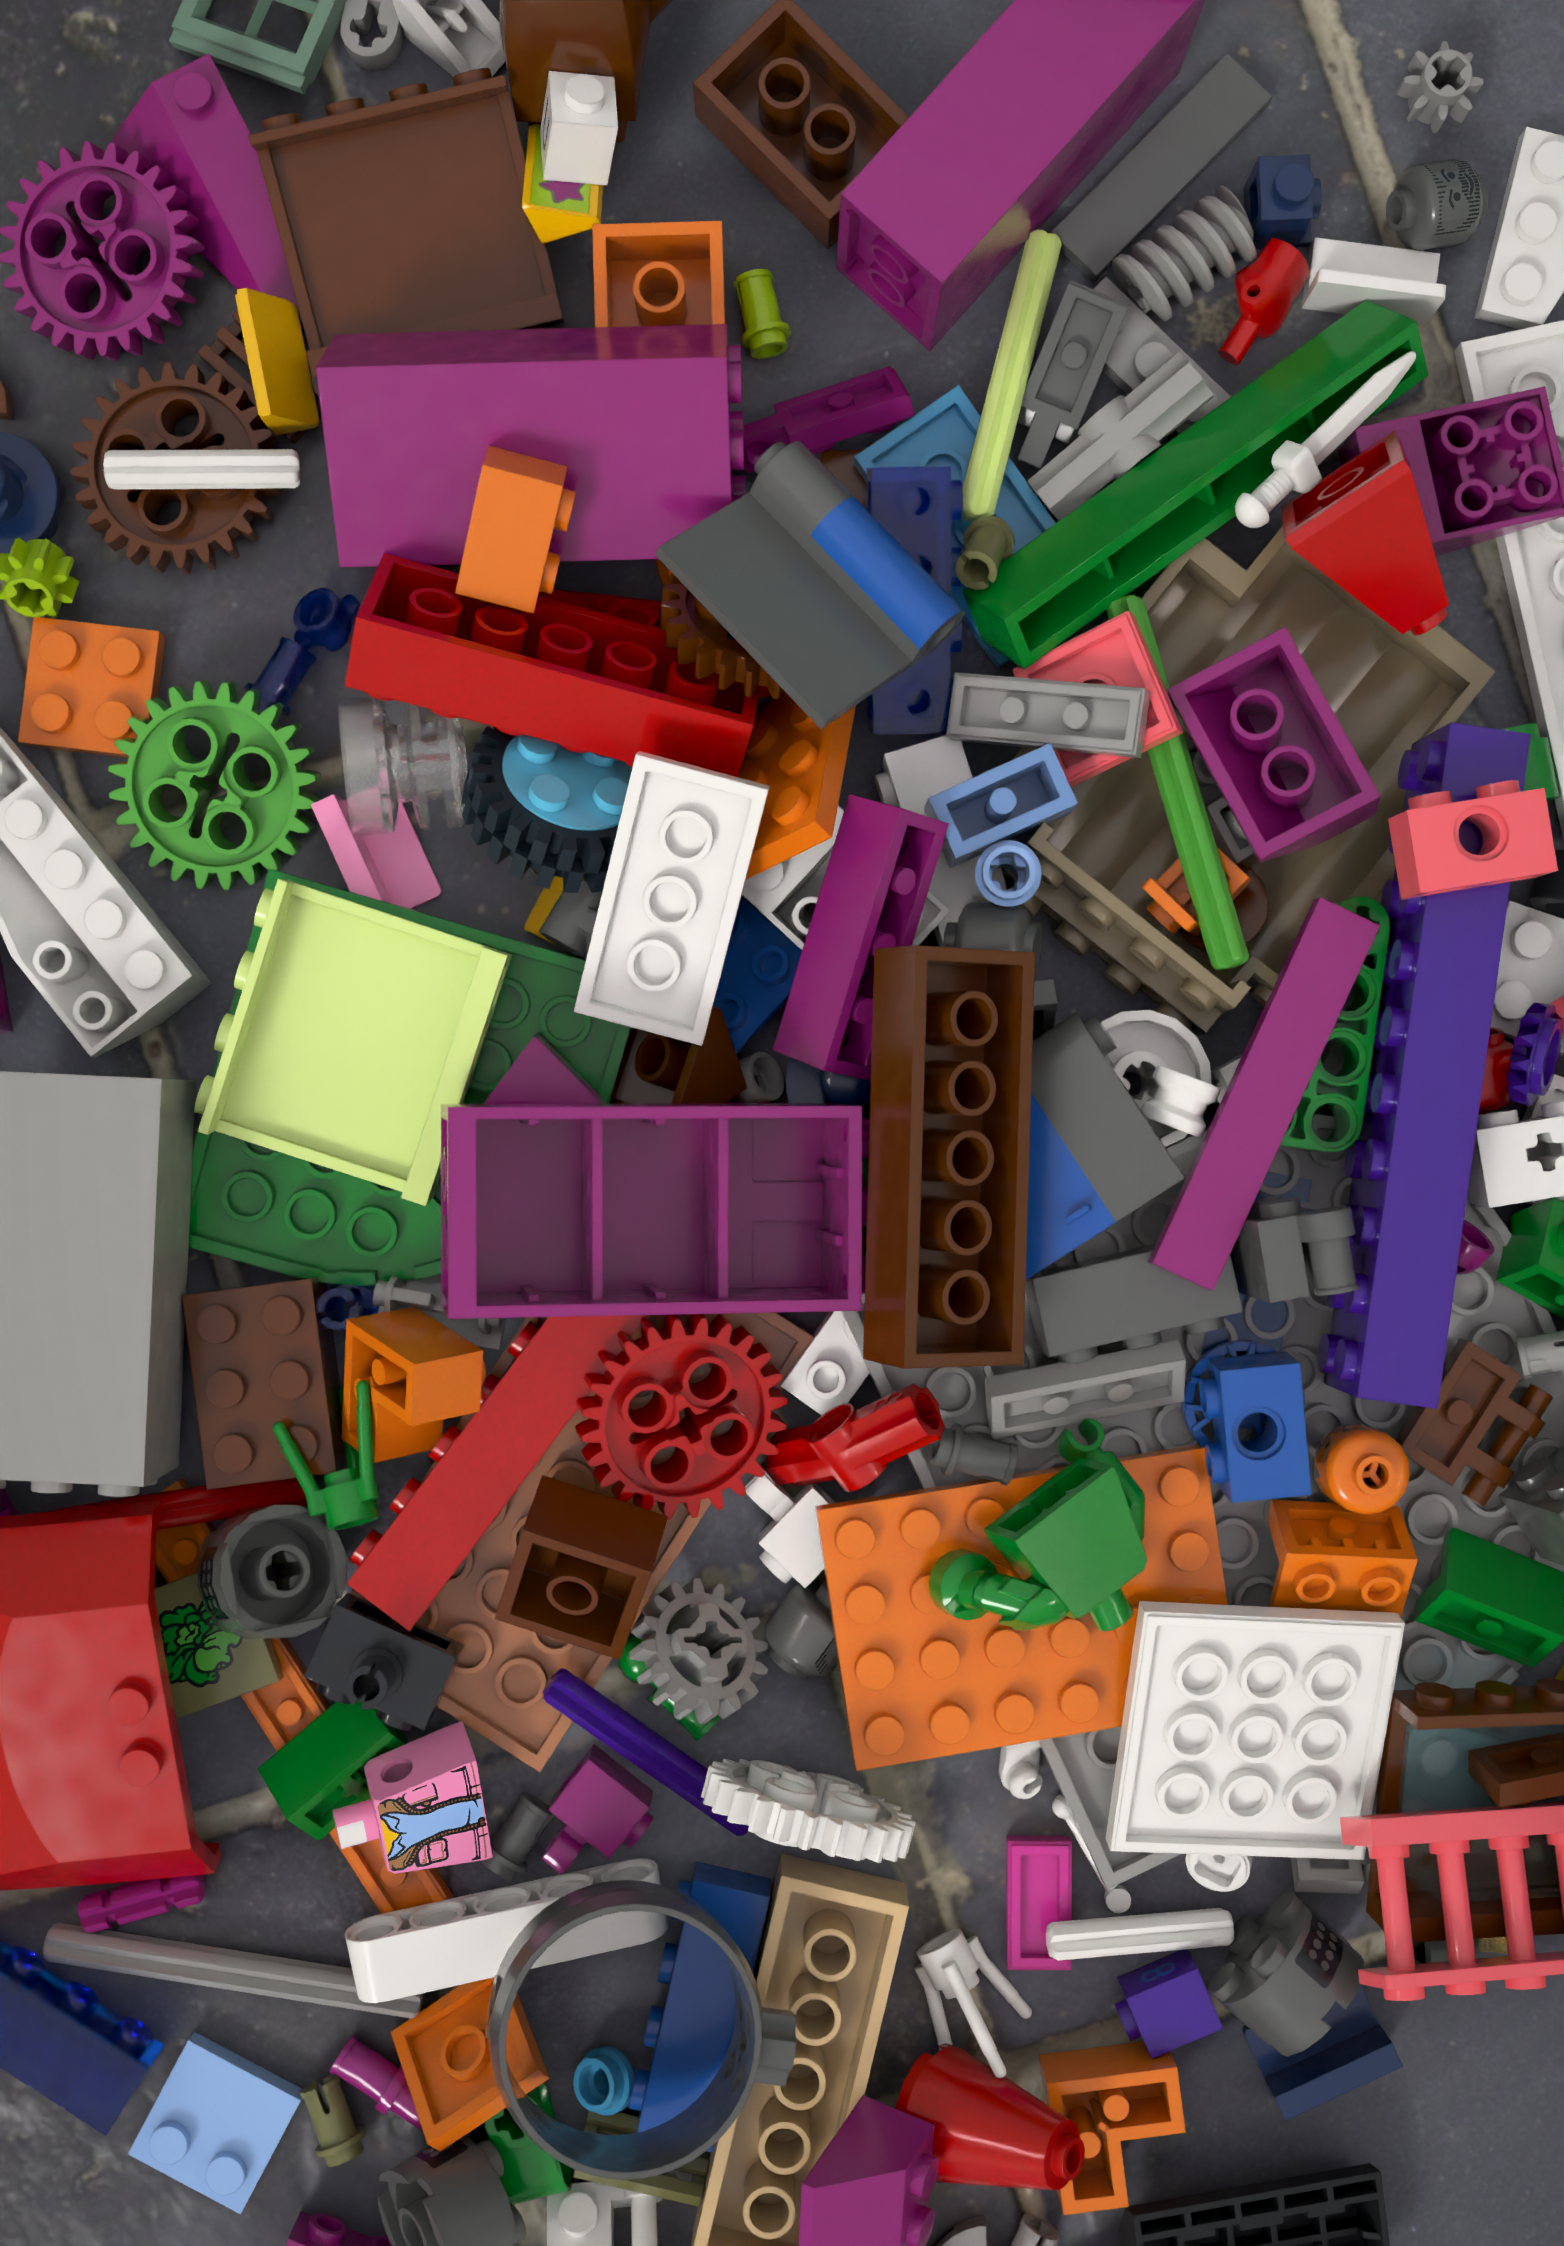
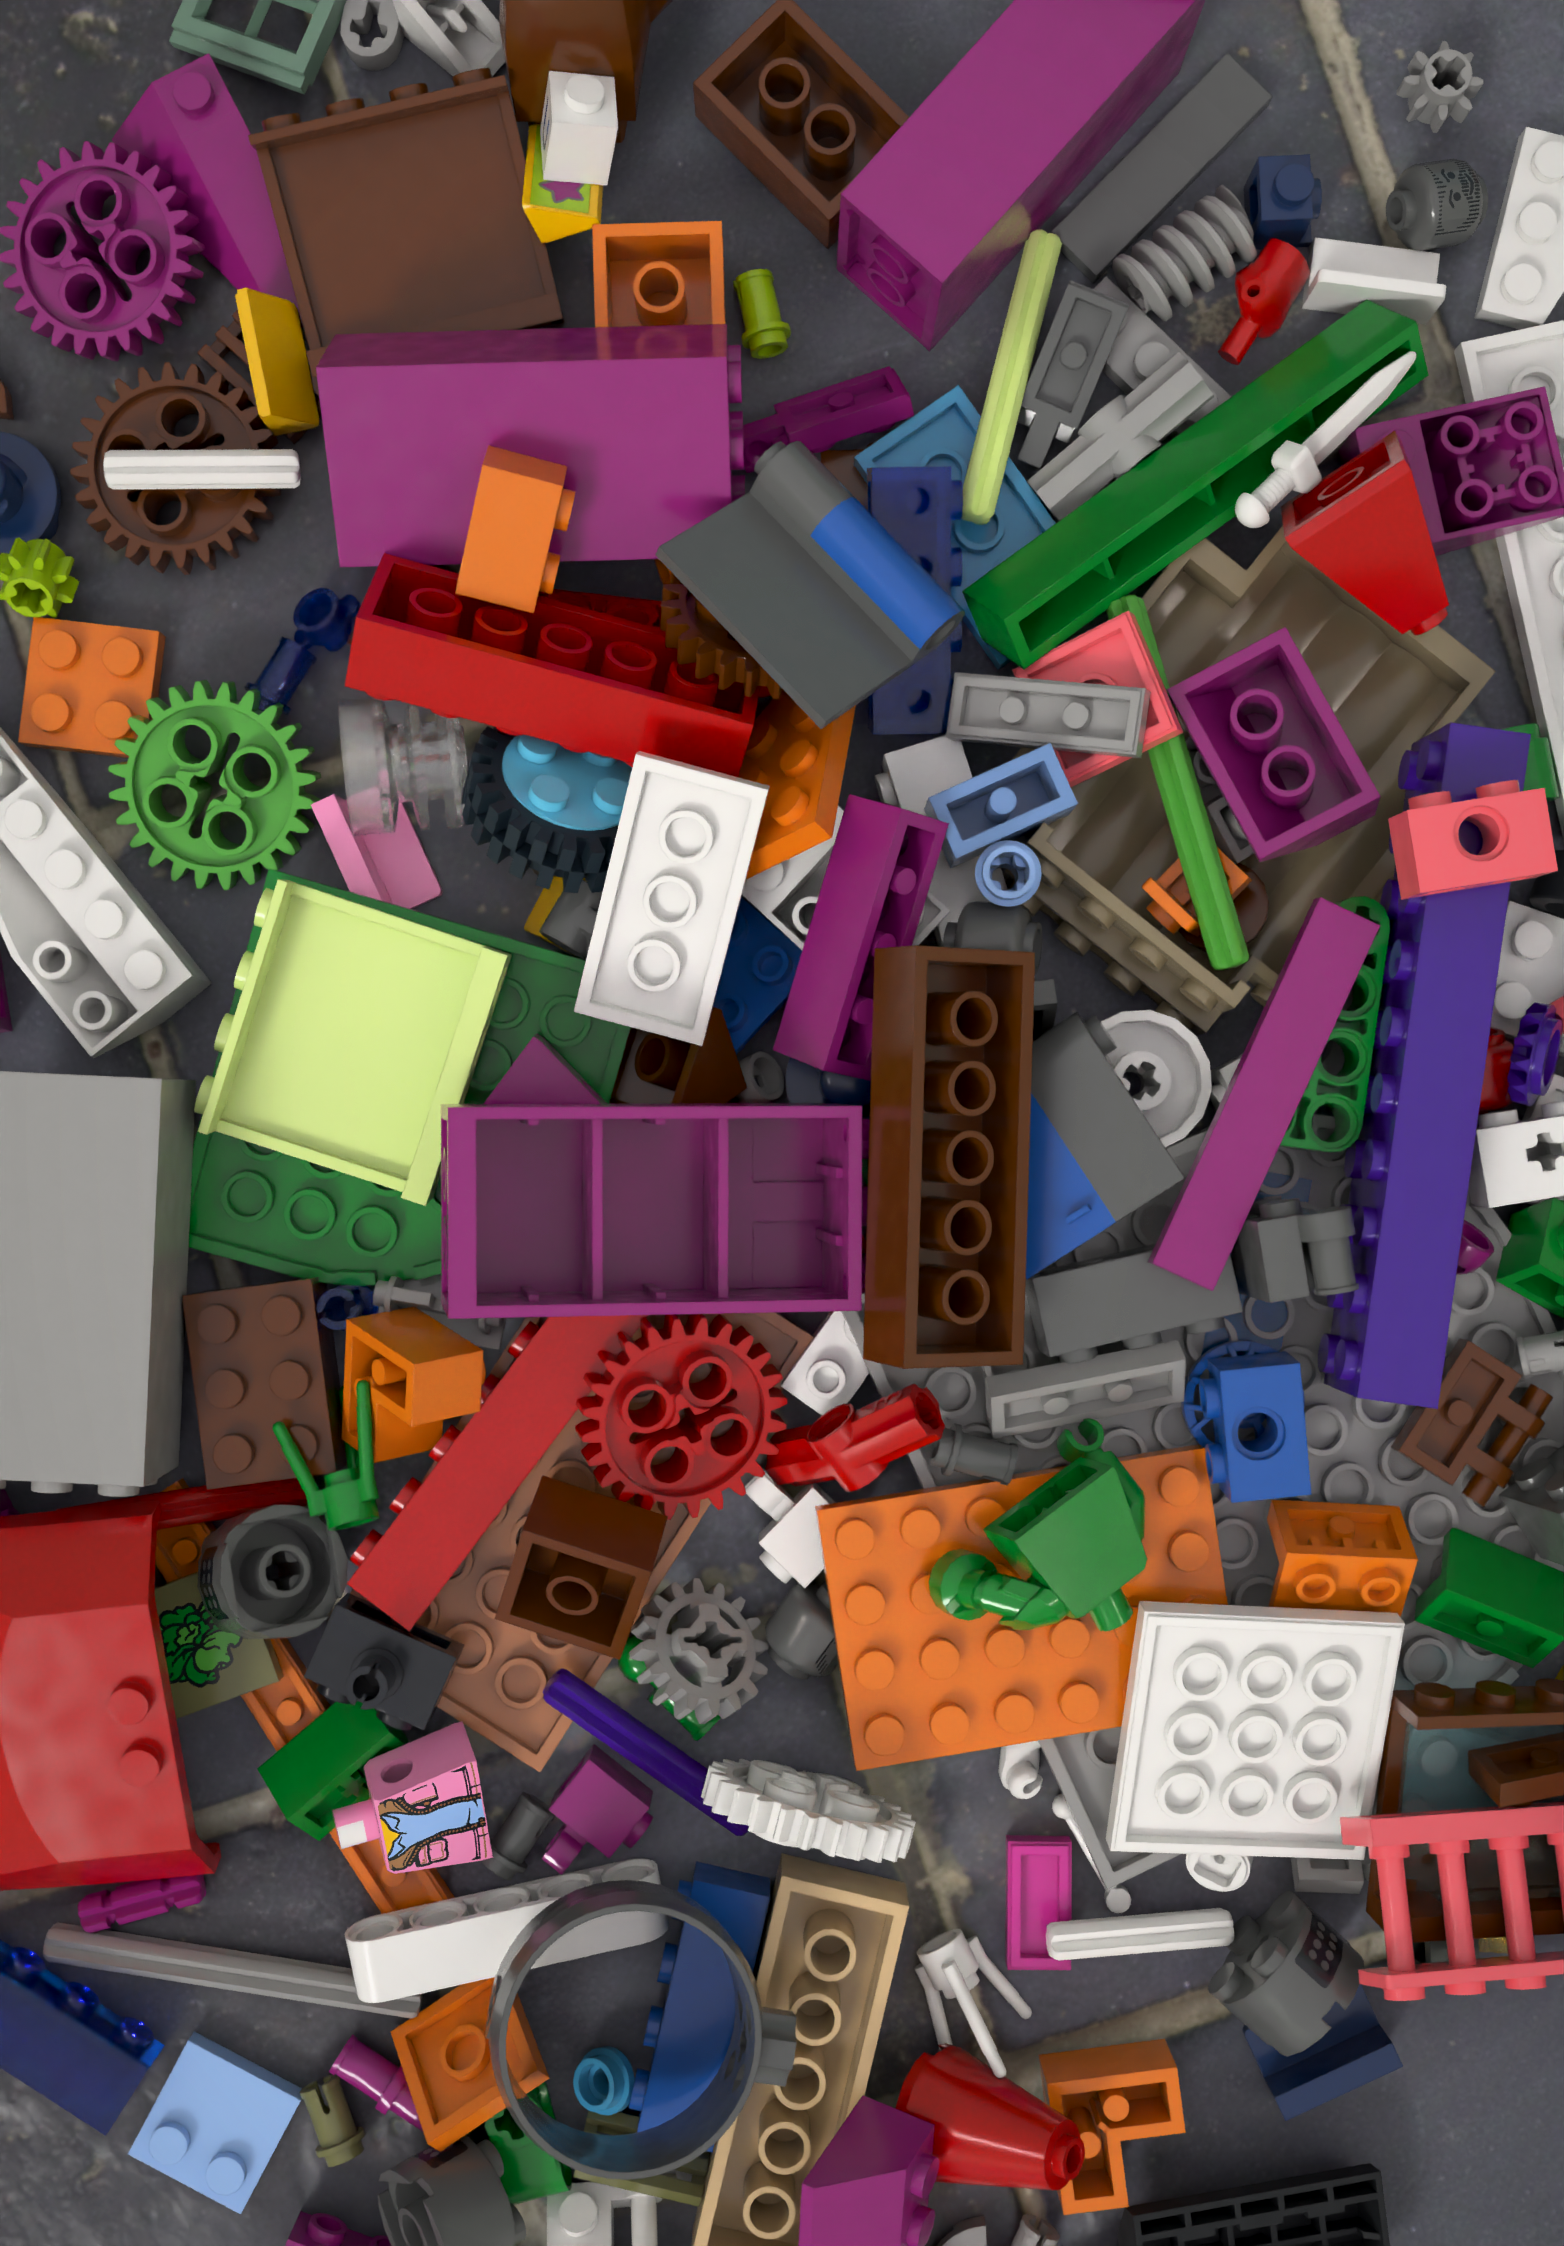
olive pin [955,515,1015,590] -> none
dark purple brick [1114,1949,1223,2059] -> none
white wheel [1141,1065,1221,1139] -> none
orange head [1313,1423,1410,1515] -> none

